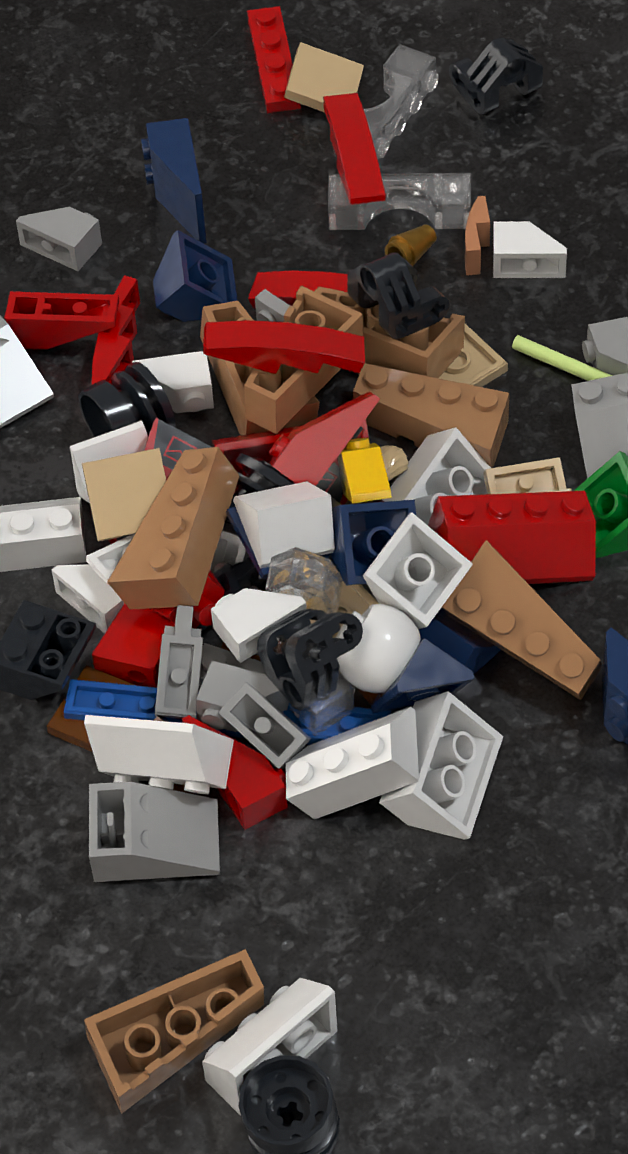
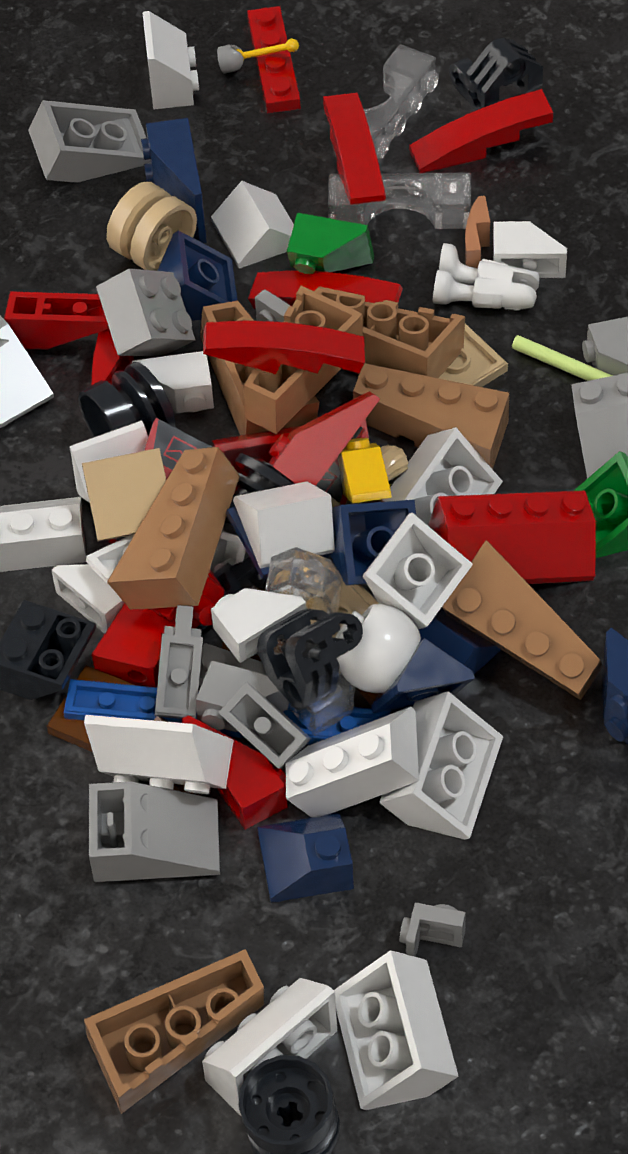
light grey slope [16,207,102,271] -> none
tan tile [284,42,364,112] -> none
black piece [347,253,450,339] -> none
pearl gold cone [385,224,437,266] -> none
tan bracket [483,457,572,494] -> none
none -> light grey slope [28,100,150,183]
none -> light grey brick [96,269,195,357]
none -> tan wheel [106,182,197,271]
none -> white slope [143,11,199,109]
none -> white slope [211,181,294,269]
none -> hinge [217,39,299,74]
none -> dark blue slope [257,813,354,903]
none -> green slope [286,213,374,274]
none -> white slope [334,950,459,1110]
none -> light grey bracket [399,902,466,957]
none -> red slope [409,89,553,174]
none -> white piece [433,243,540,310]

